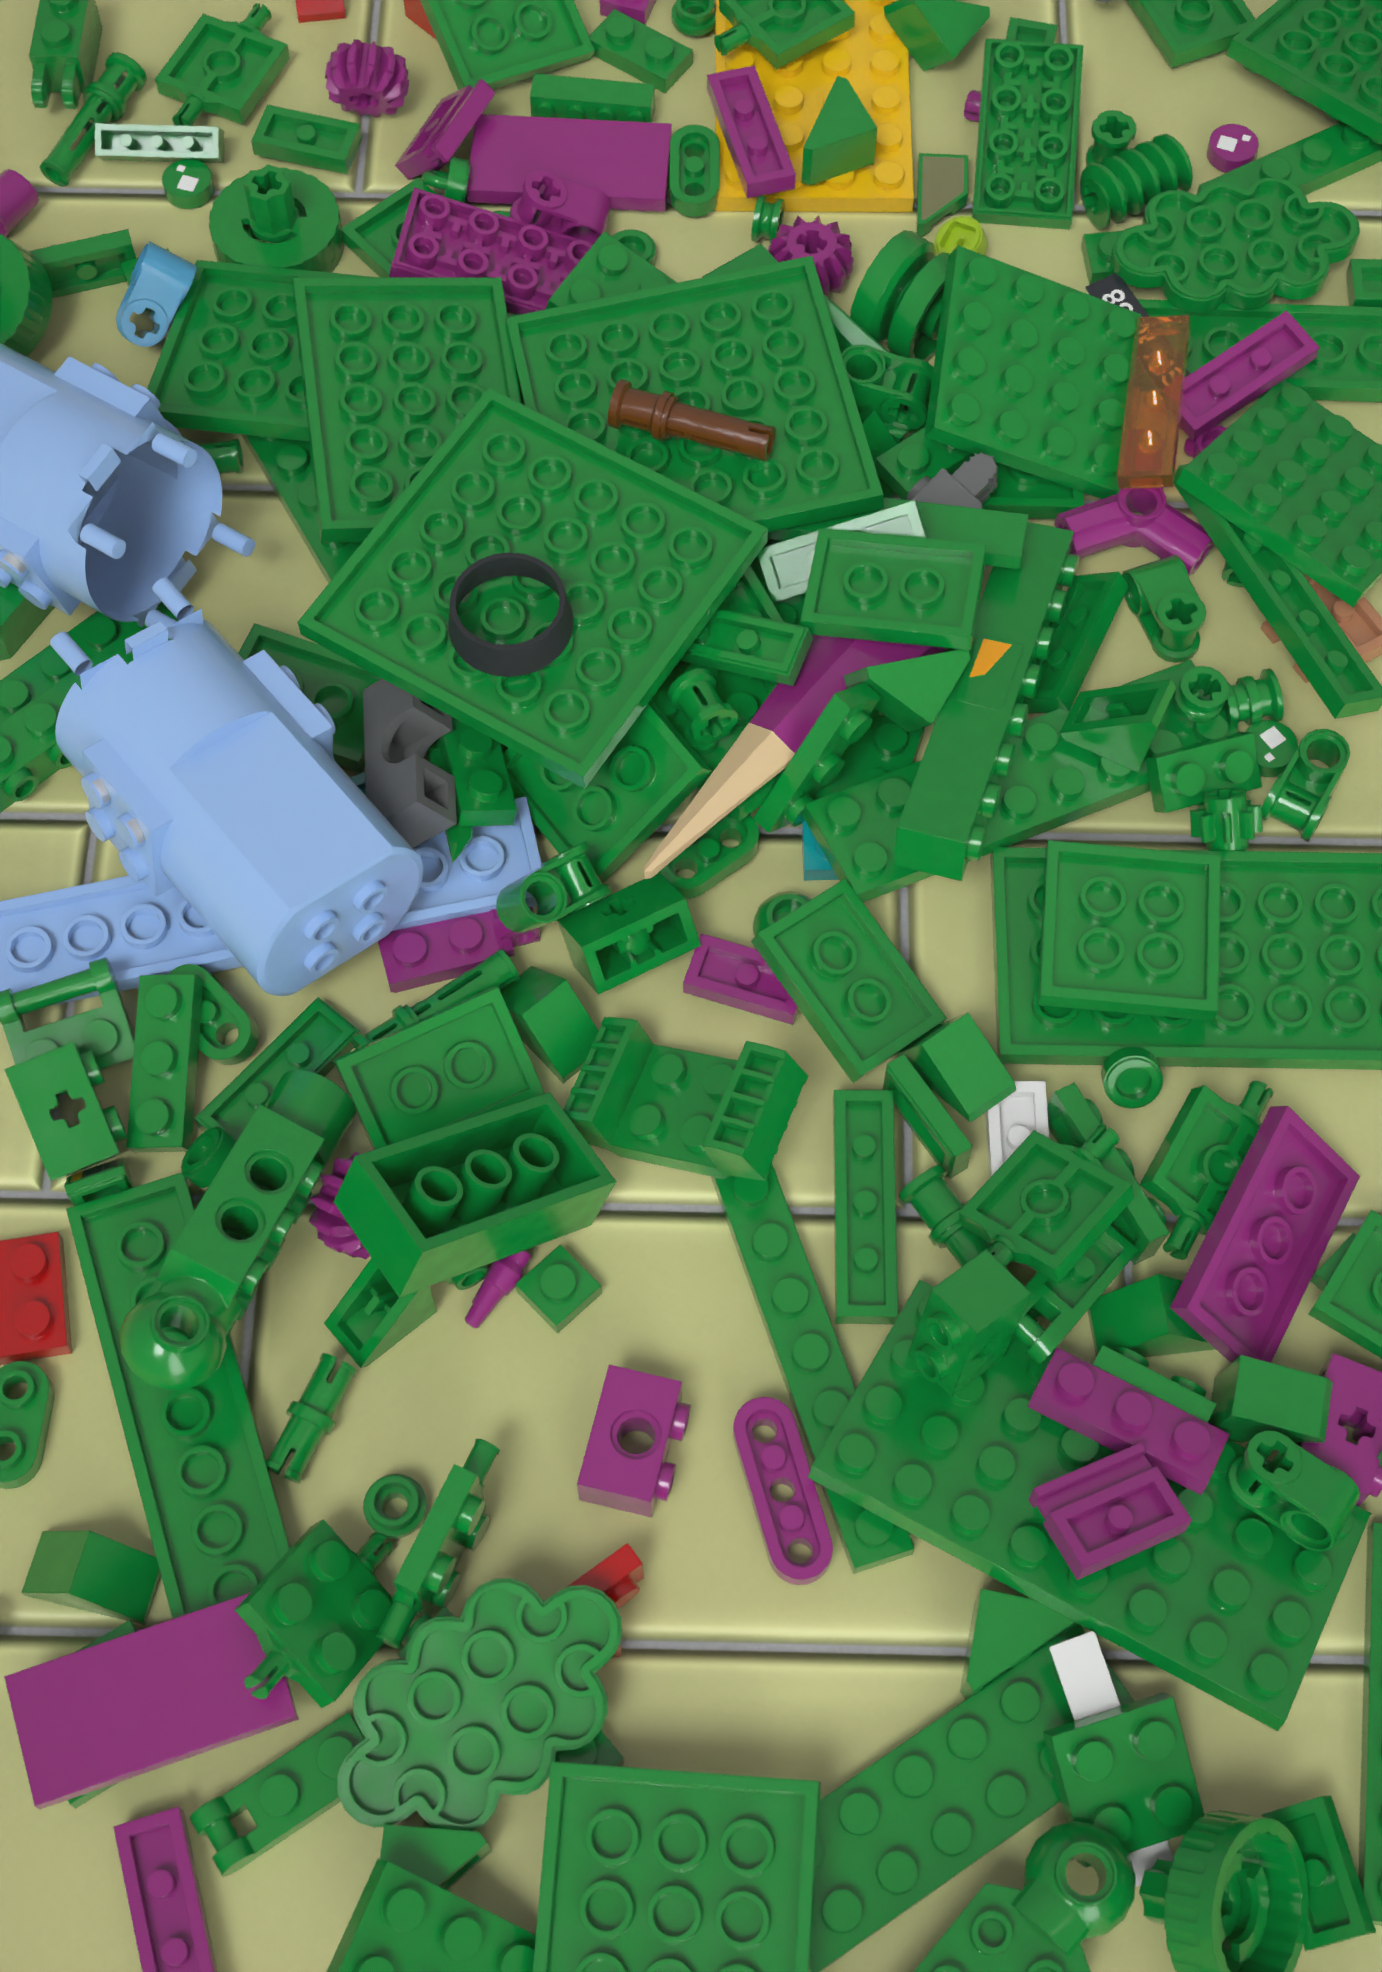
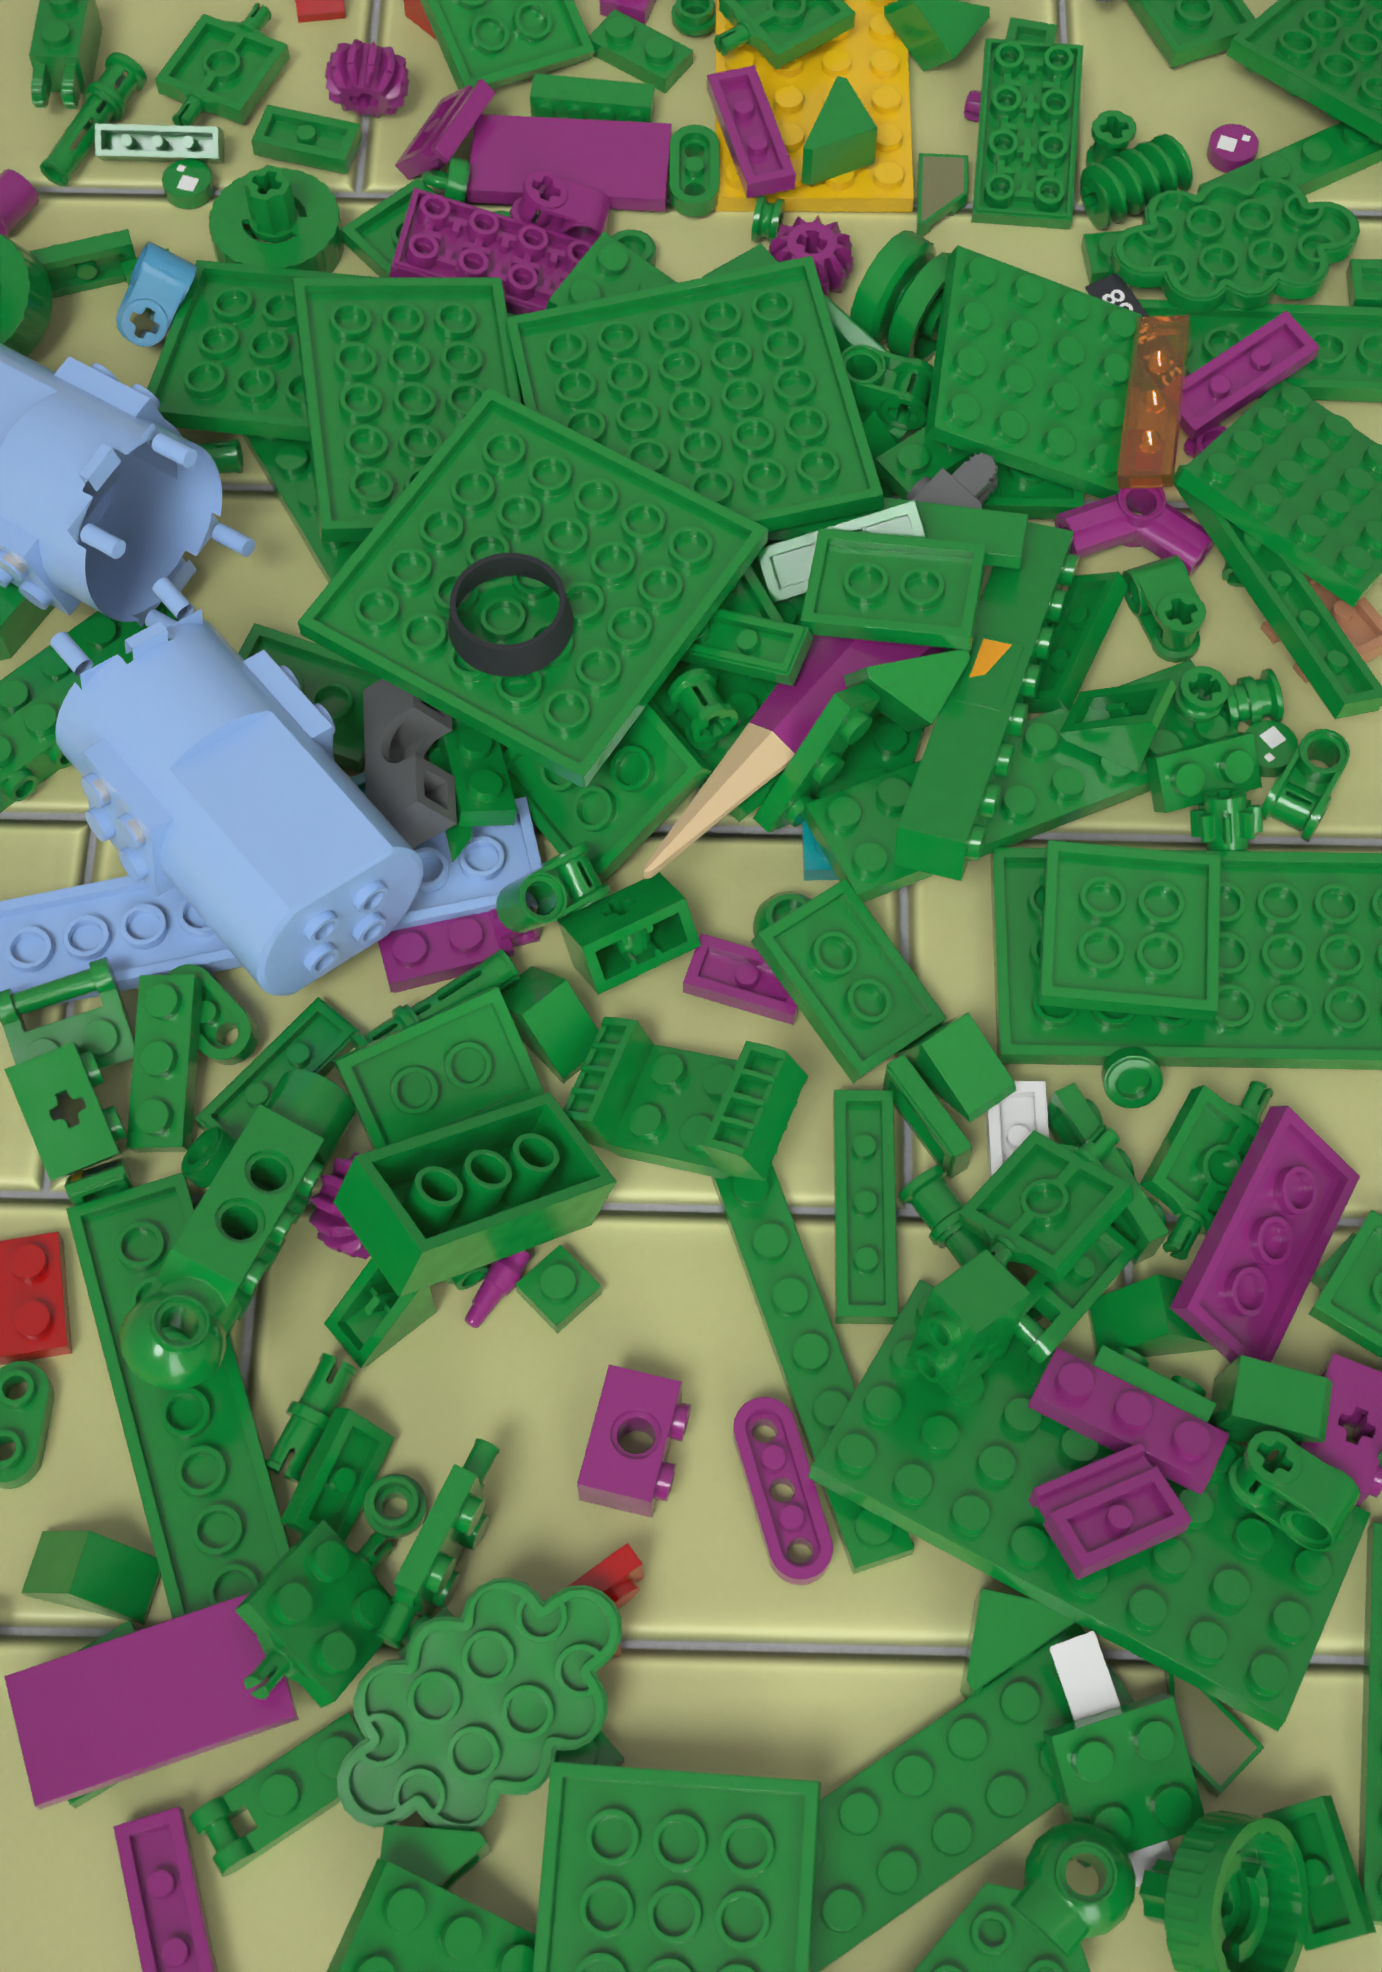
reddish brown pin [608,379,776,462] -> none
green plate [659,813,759,899] -> none
lime tile [934,216,988,255] -> none
none -> green plate [280,1407,394,1543]
none -> olive tile [1165,1671,1265,1797]

